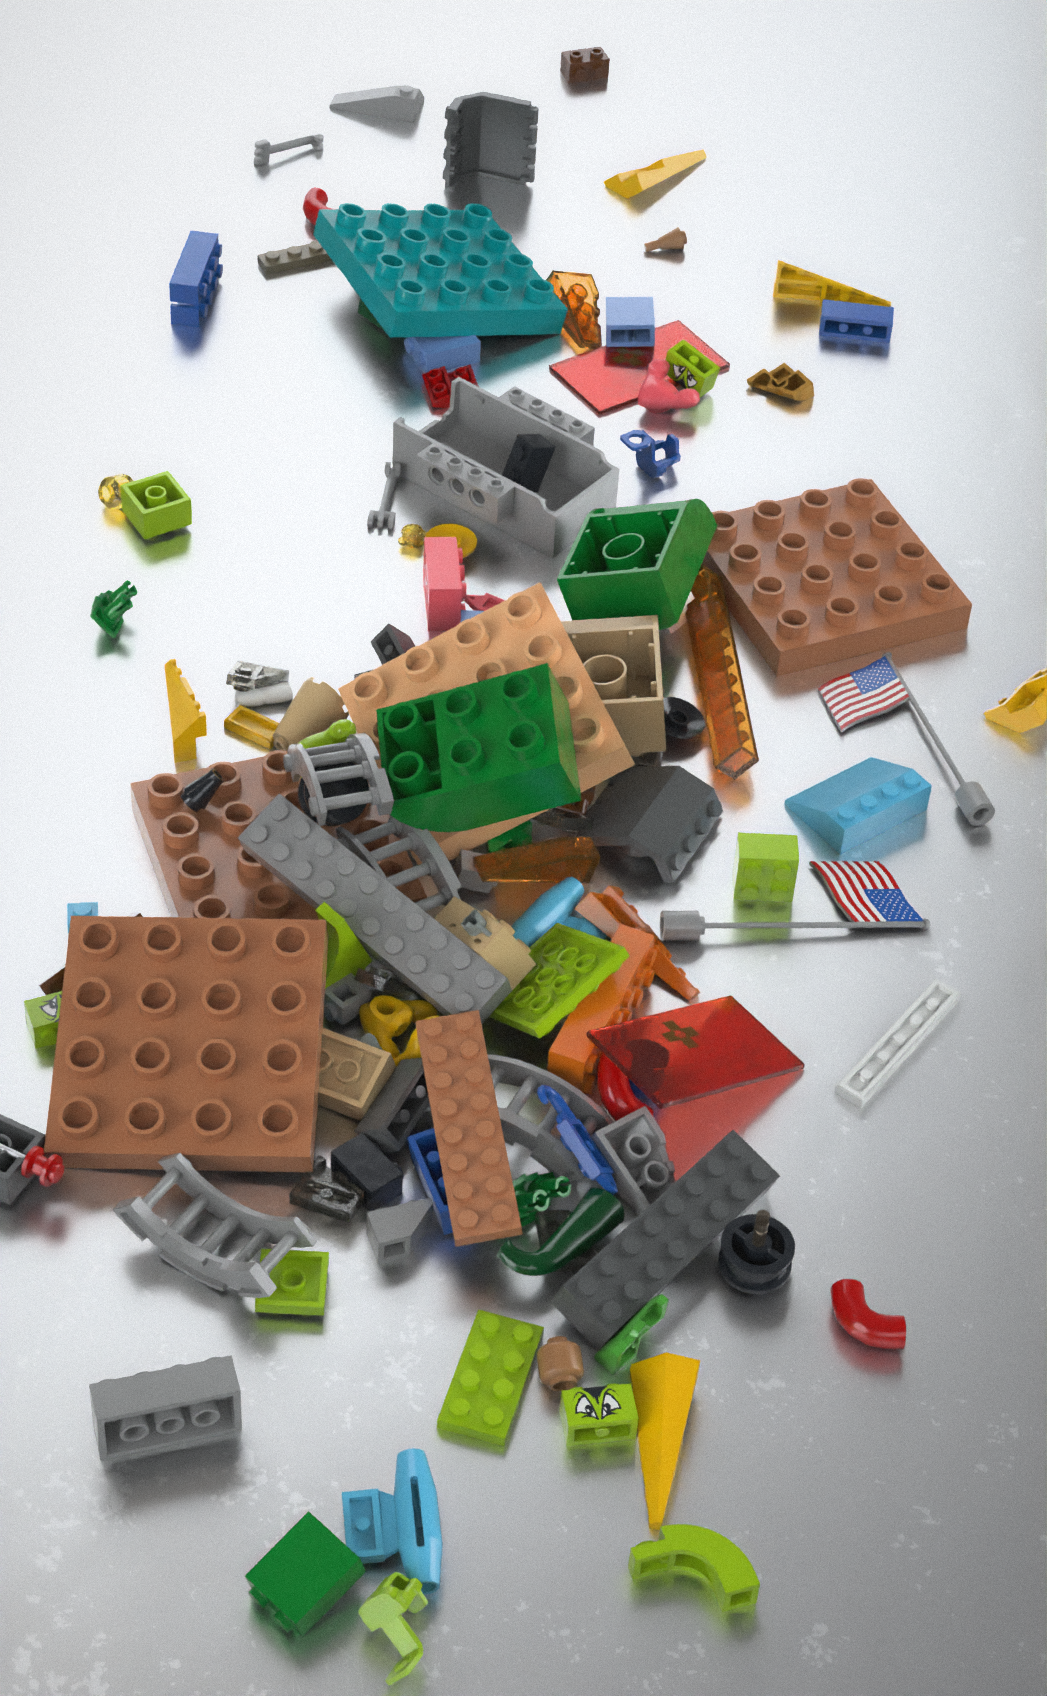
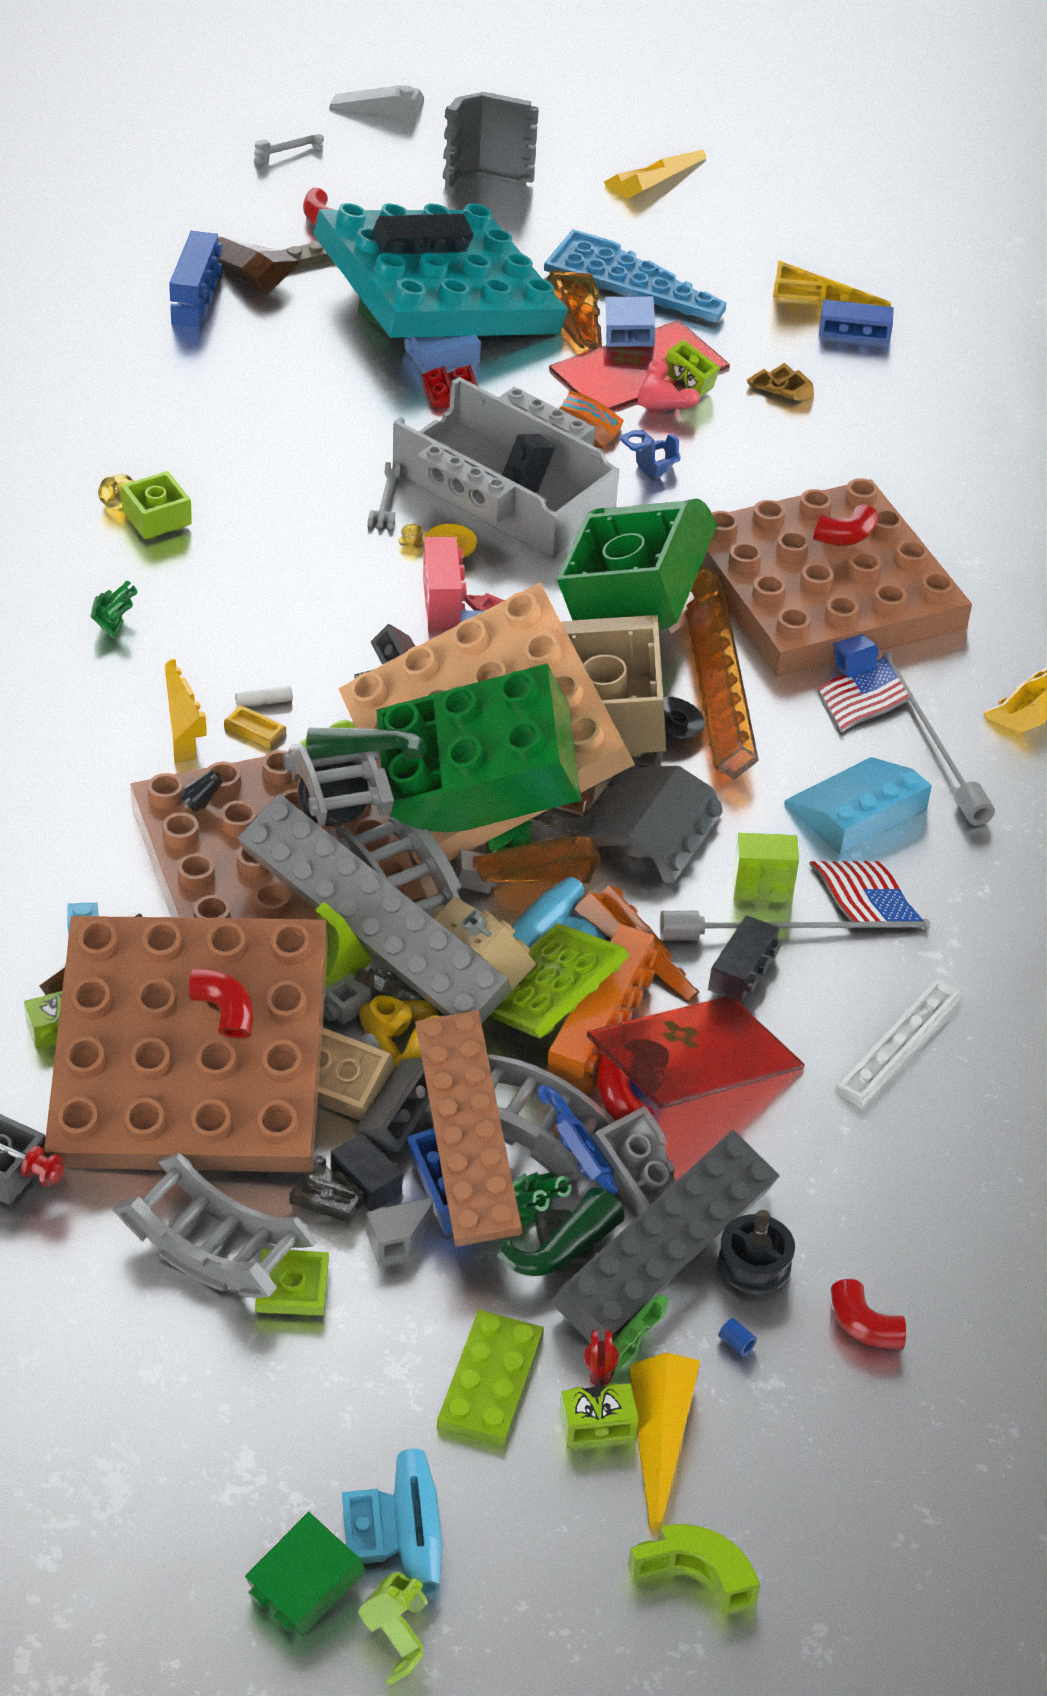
light grey brick [89,1355,242,1461] -> none
clear smoke wing [226,660,290,692] -> none
tan cone [273,677,349,751] -> none
medium nougat head [537,1336,584,1391] -> none
reddish brown brick [560,46,610,83] -> none
medium nougat cone [644,227,687,252] -> none
none -> red cylinder [189,968,253,1039]
none -> reddish brown wedge [219,236,299,296]
none -> dark green animal [306,727,427,760]
none -> black brick [371,214,474,255]
none -> dark azure wing [543,229,727,322]
none -> orange slope [559,390,624,449]
none -> red arm [584,1329,619,1387]
none -> black brick [707,915,781,1003]
none -> blue hinge [718,1318,757,1356]
none -> red cylinder [813,504,879,546]
none -> blue brick [834,634,879,678]

